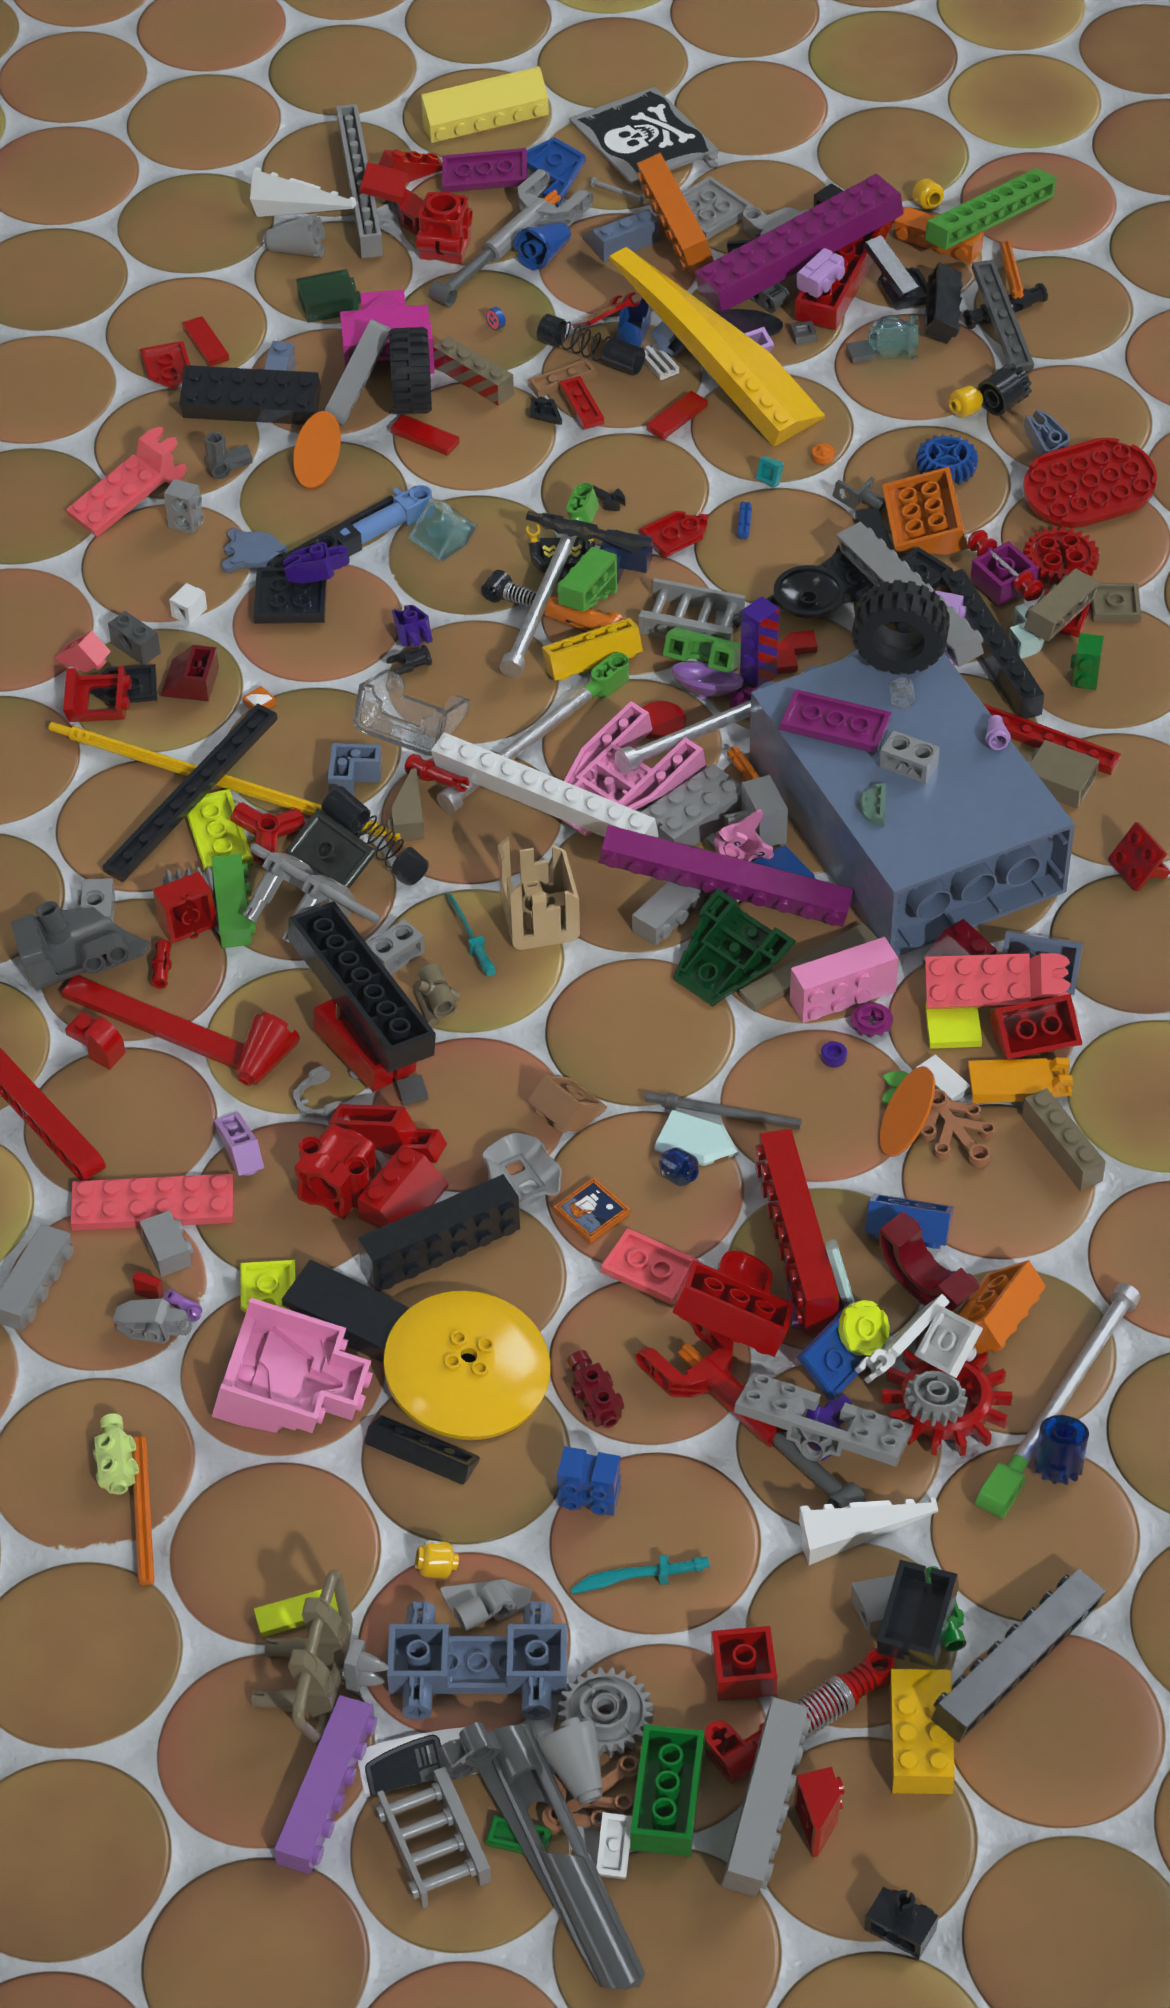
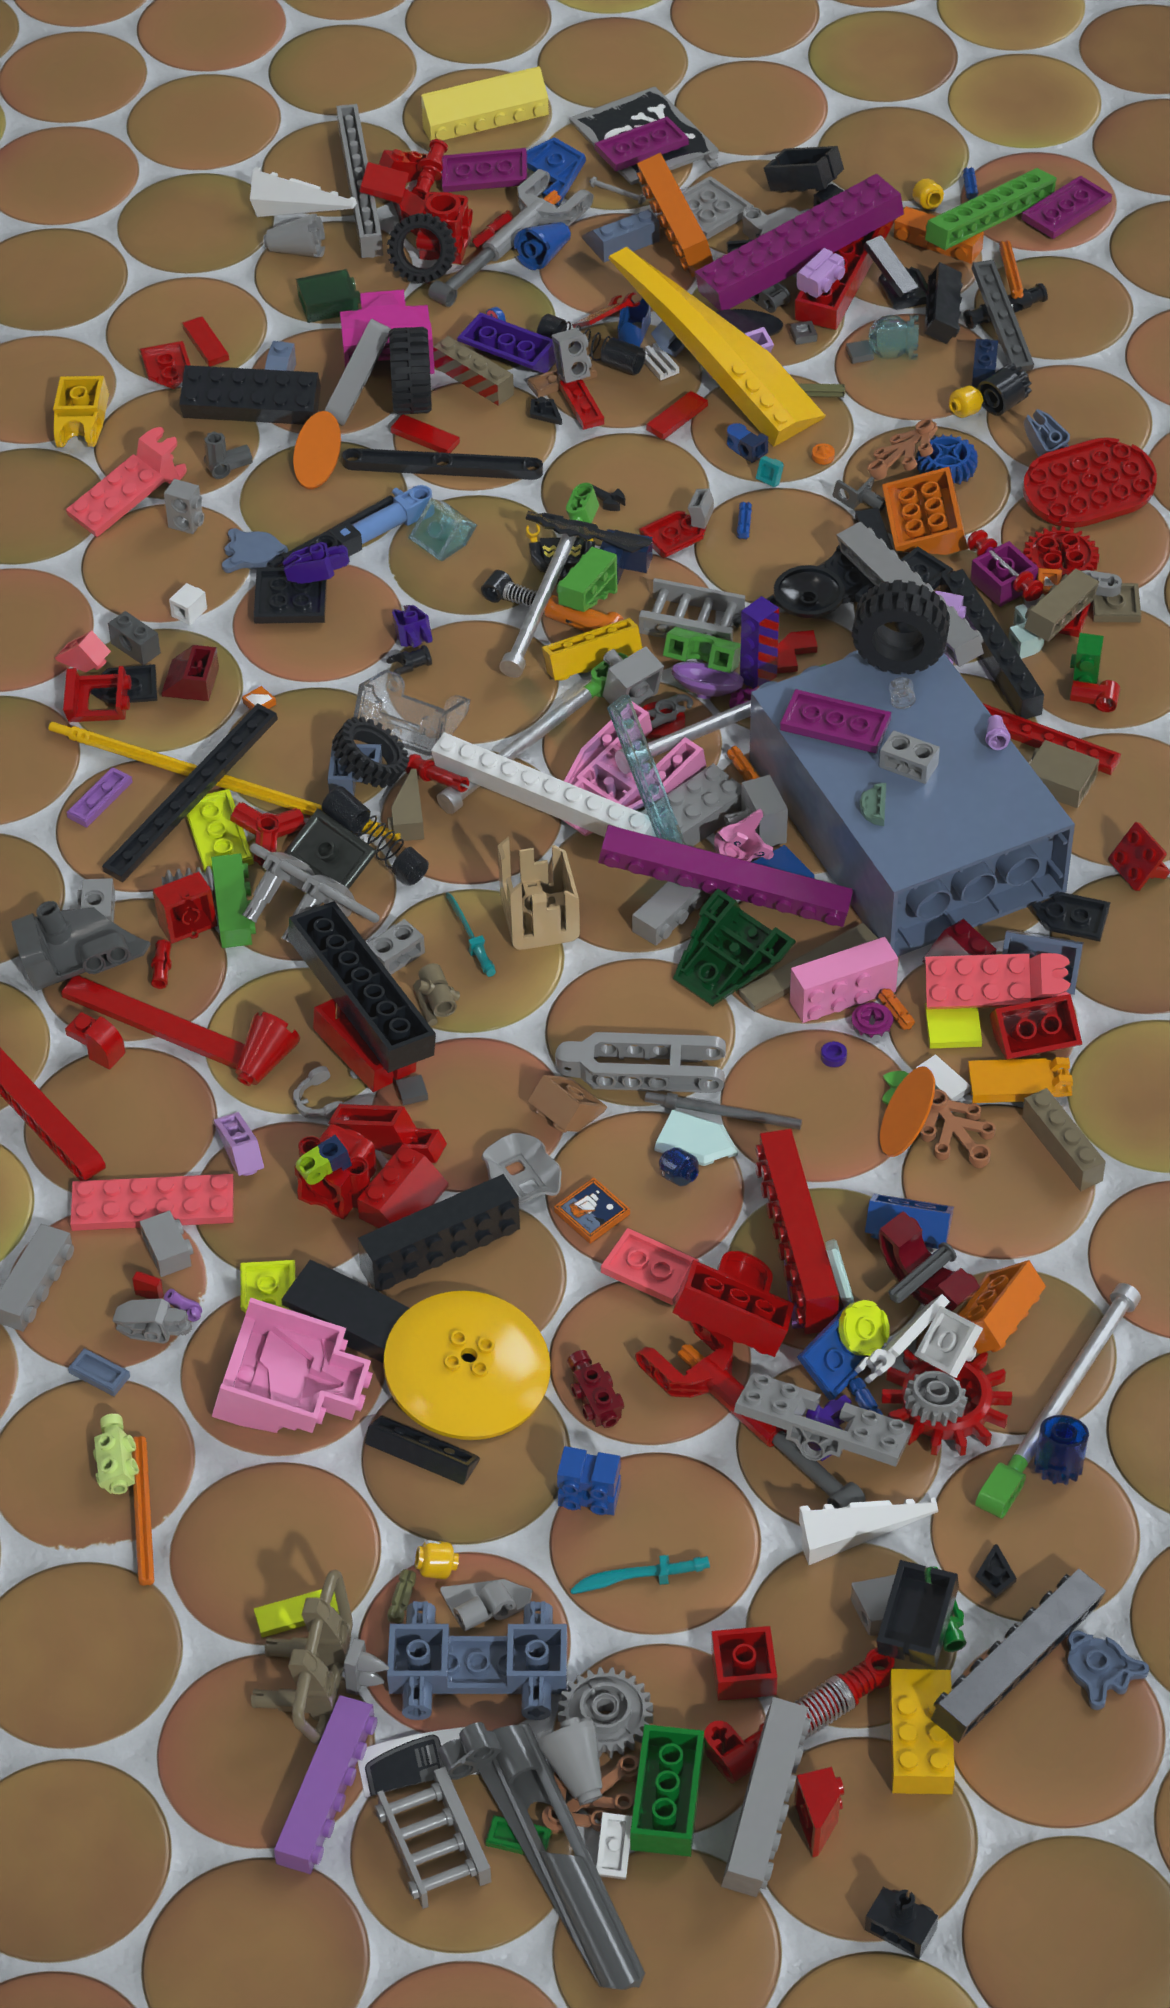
none -> yellow brick [53,376,109,448]
none -> medium lavender tile [67,767,132,828]
none -> sand blue tile [68,1348,130,1397]
none -> leg [296,1135,352,1185]
none -> black tyre [332,717,409,788]
none -> black beam [342,448,543,480]
none -> black tyre [387,213,457,283]
none -> olive axle [387,1569,416,1624]
none -> red piece [411,139,448,200]
none -> dark purple slope [457,312,556,373]
none -> red tile [472,210,513,247]
none -> light grey brick [552,328,592,383]
none -> light grey piece [555,1032,726,1093]
none -> magenta plate [595,117,689,171]
none -> light grey brick [603,646,664,713]
none -> clear light blue tile [607,695,686,845]
none -> dark grey piece [647,694,693,728]
none -> light grey piece [688,488,714,529]
none -> dark blue leg [727,423,768,463]
none -> black piece [764,146,844,193]
none -> olive axle [799,384,845,397]
none -> blue axle [849,1377,883,1415]
none -> nougat plant [867,418,938,480]
none -> orange axle [878,988,915,1030]
none -> dark grey axle [889,1242,957,1304]
none -> blue axle [963,167,978,200]
none -> dark blue brick [972,339,998,389]
none -> black piece [975,1544,1017,1598]
none -> magenta plate [1022,175,1112,239]
none -> black tile [1031,892,1111,942]
none -> orange tile [1037,568,1062,594]
none -> sand blue tile [1067,1631,1149,1710]
none -> red piece [1070,680,1121,712]
none -> light grey beam [1081,570,1122,597]

